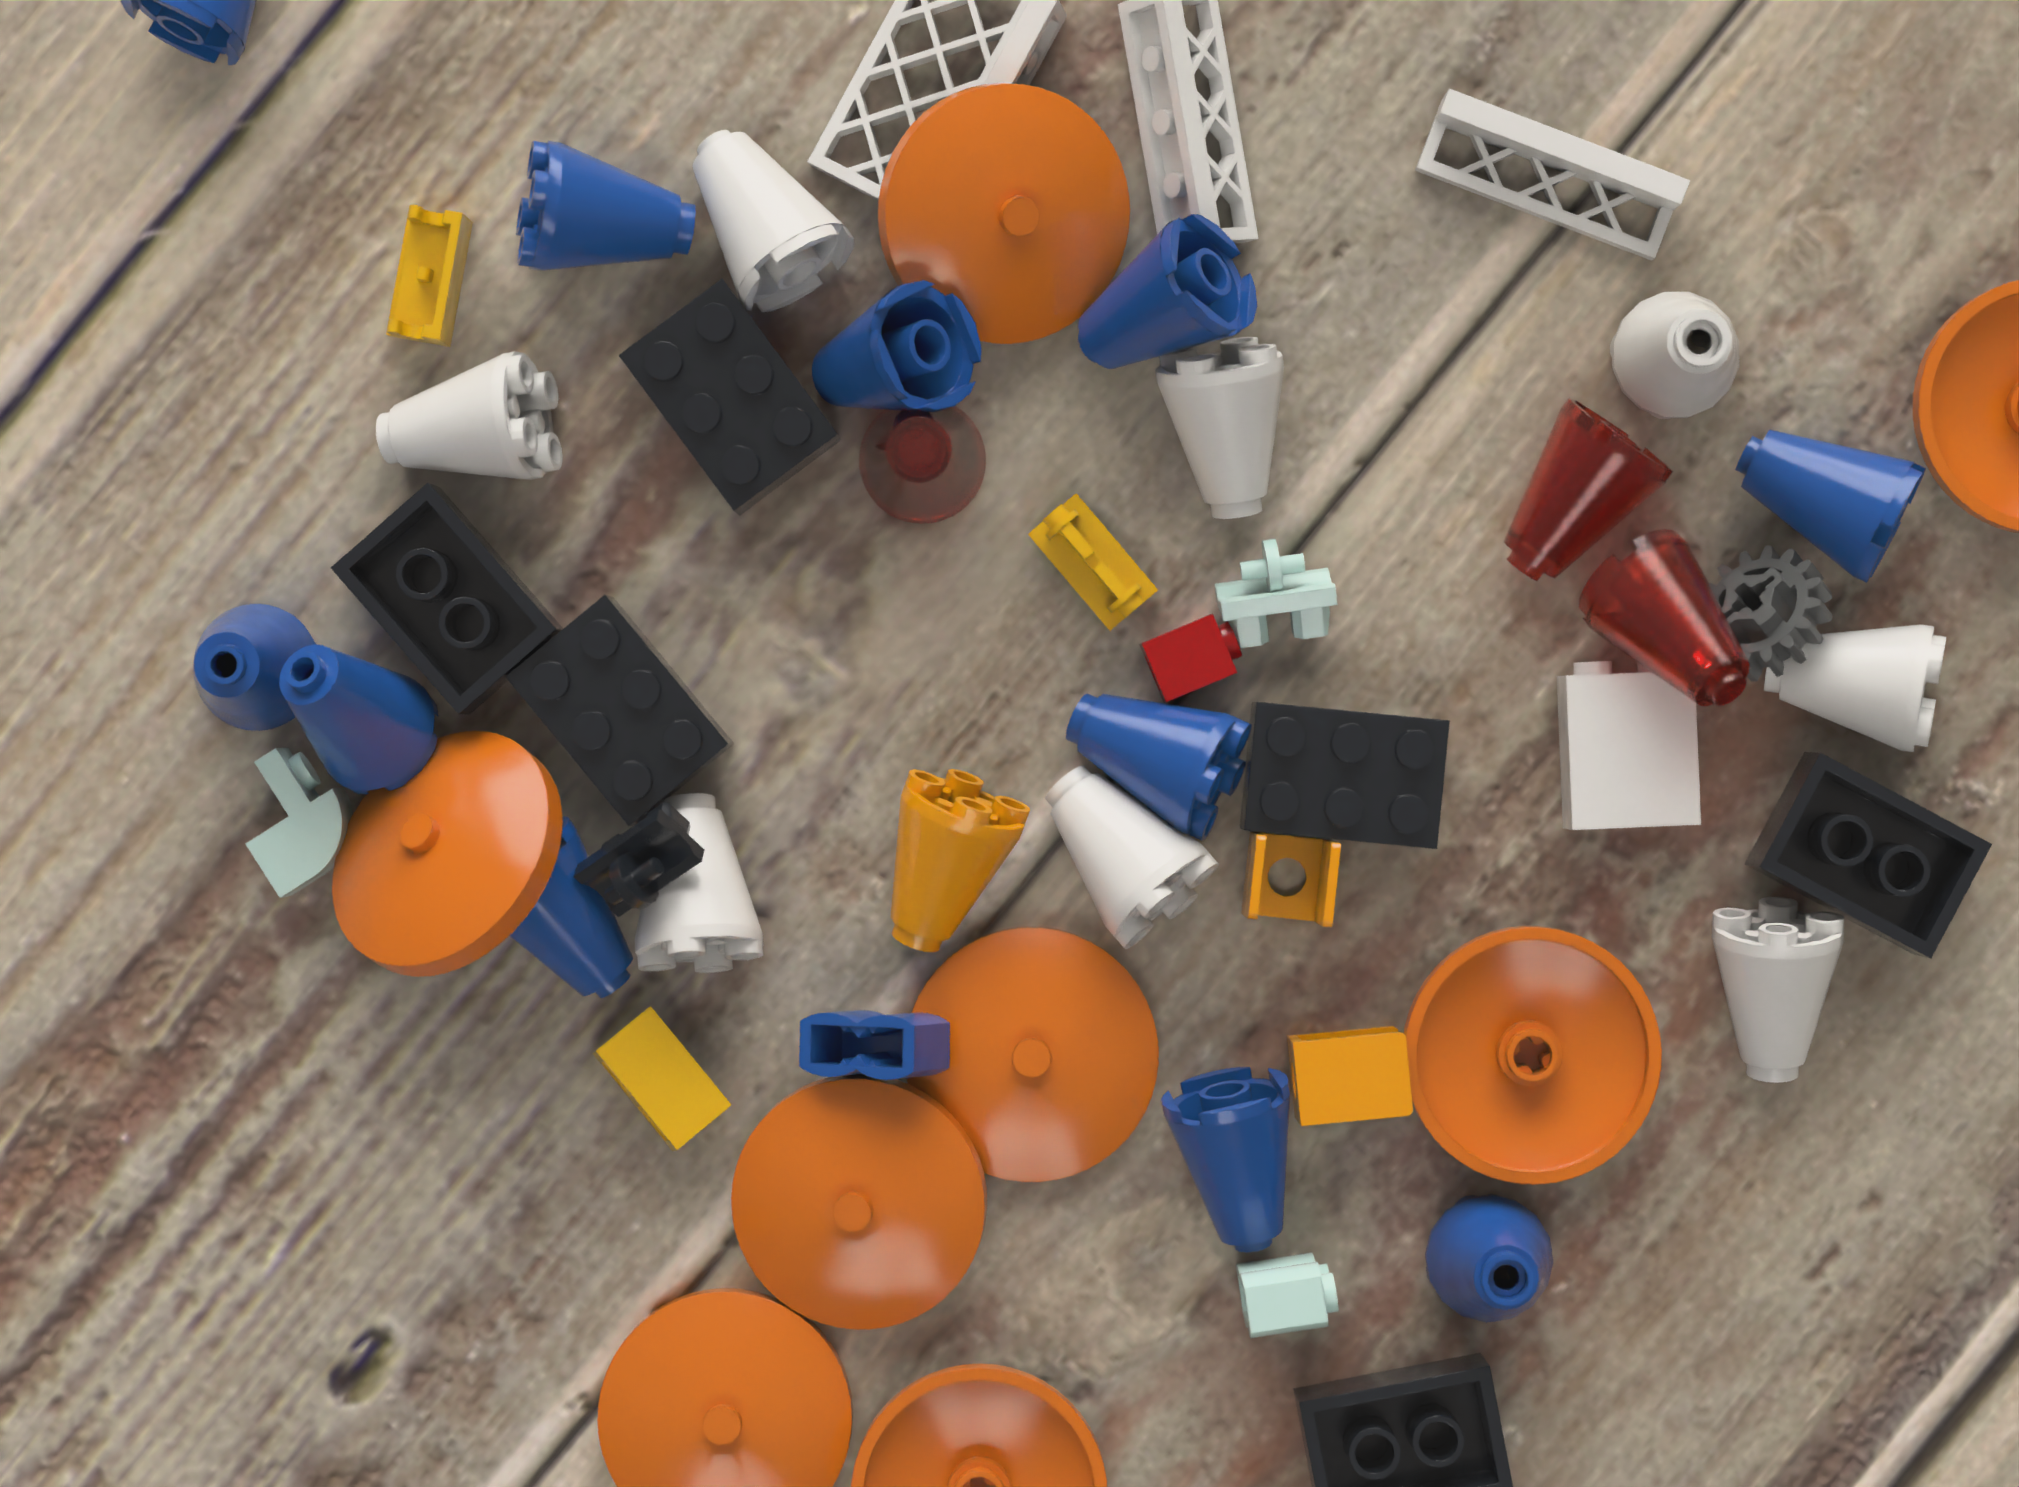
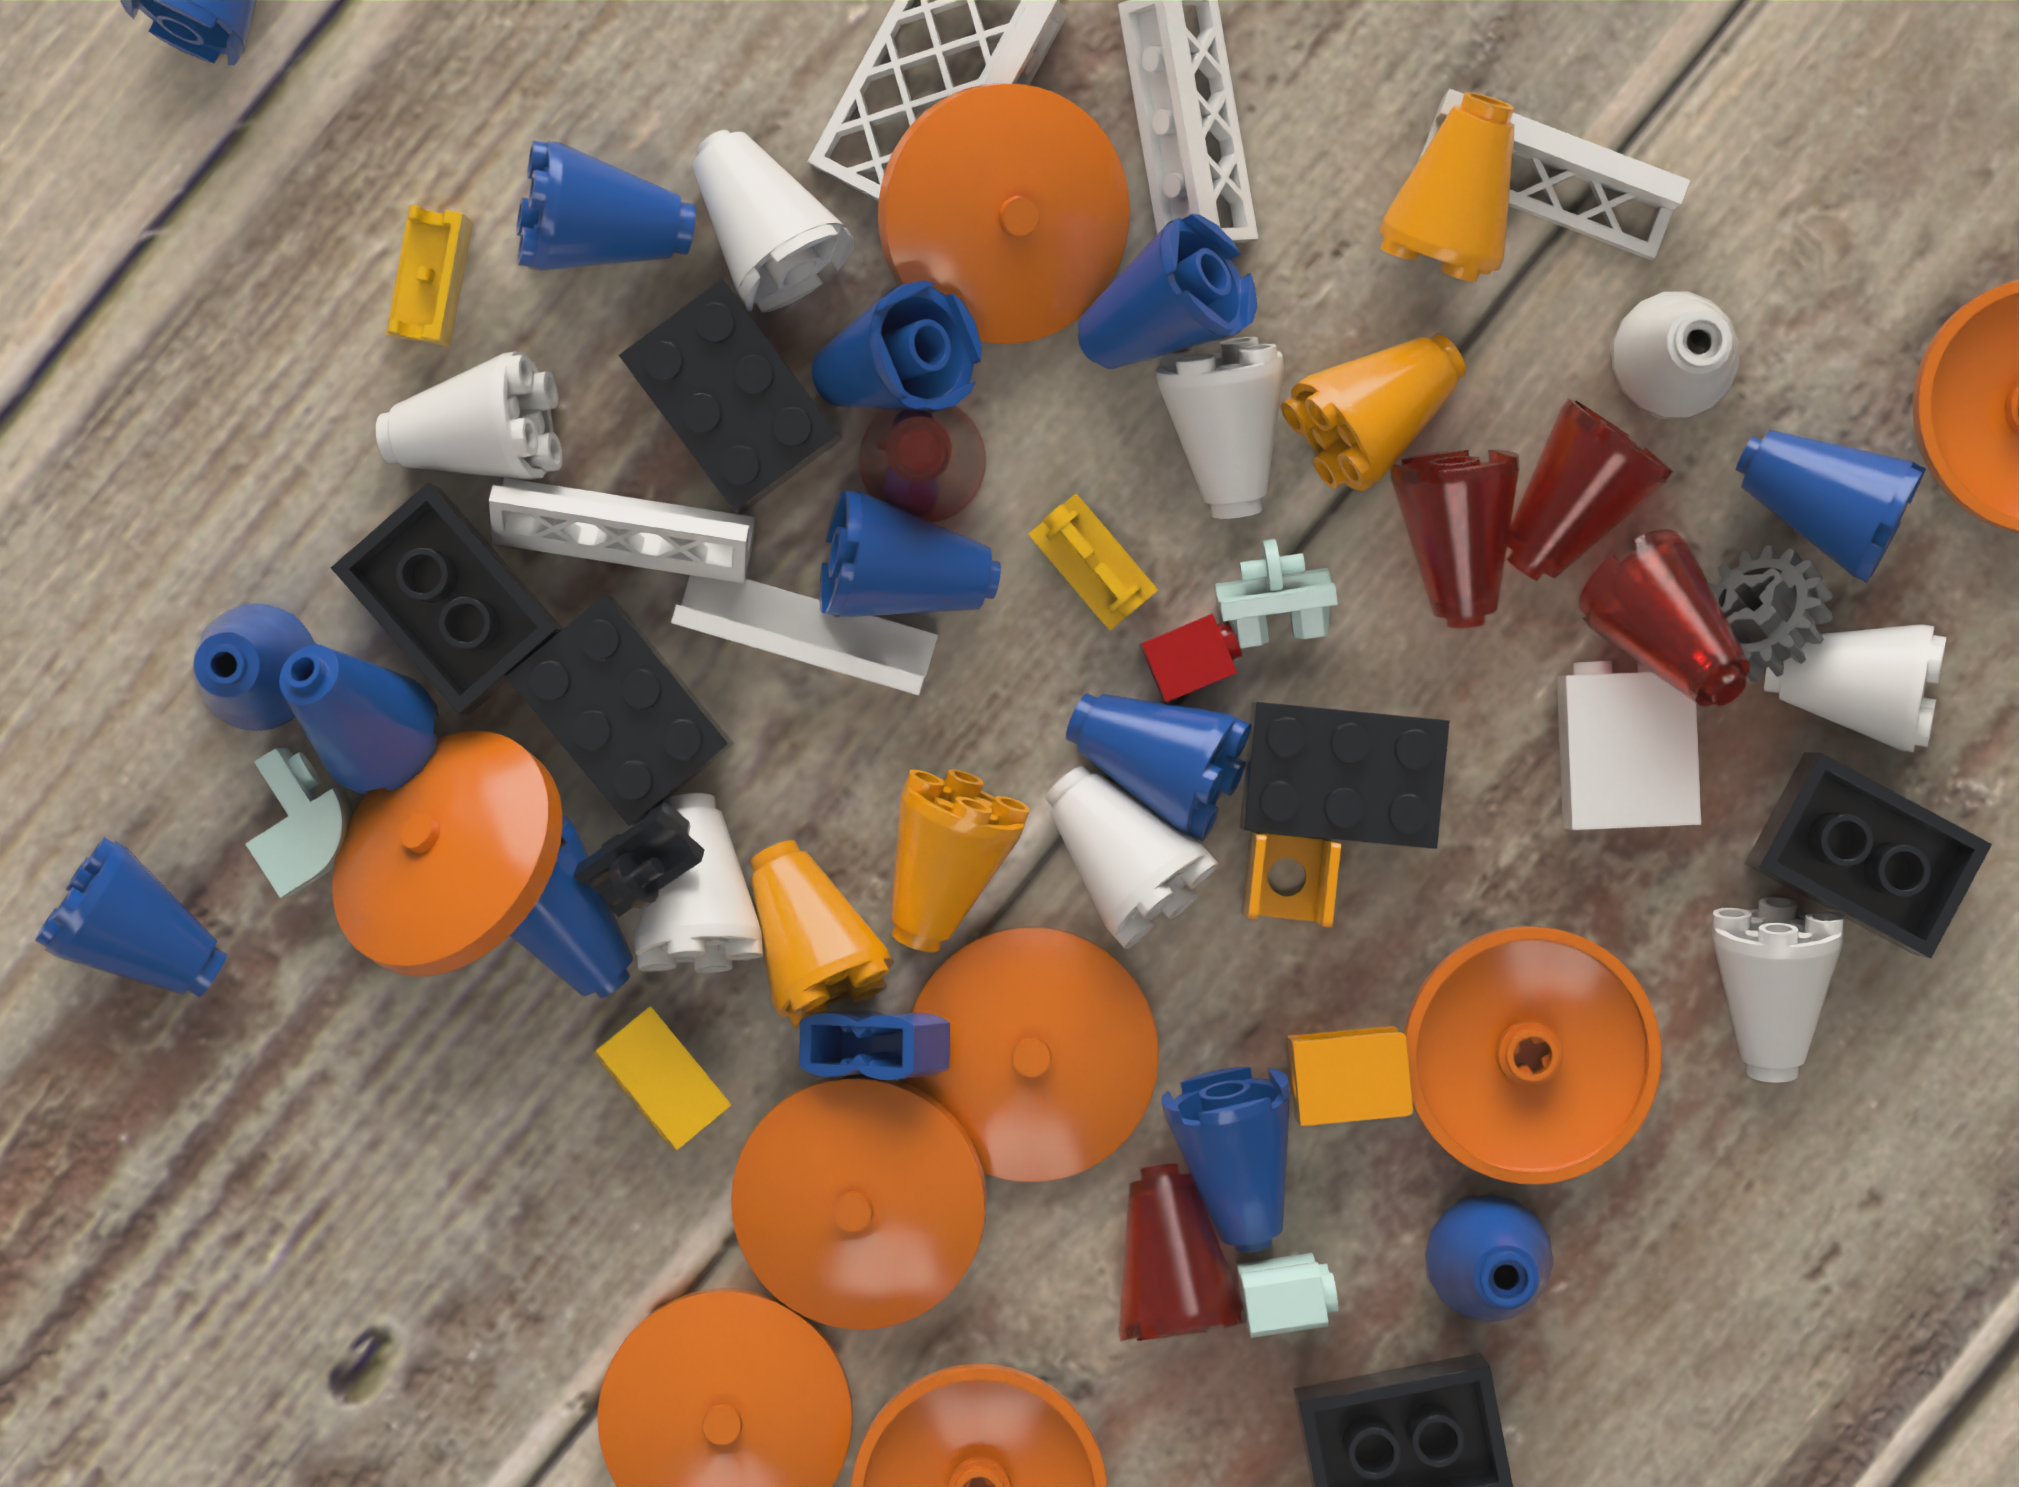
none -> blue cone [35,837,227,998]
none -> white fence [489,477,756,584]
none -> white fence [671,575,939,696]
none -> light orange cone [750,840,894,1028]
none -> blue cone [819,490,1001,618]
none -> clear red cone [1118,1163,1247,1342]
none -> light orange cone [1281,333,1466,492]
none -> light orange cone [1379,92,1515,282]
none -> clear red cone [1390,450,1520,628]

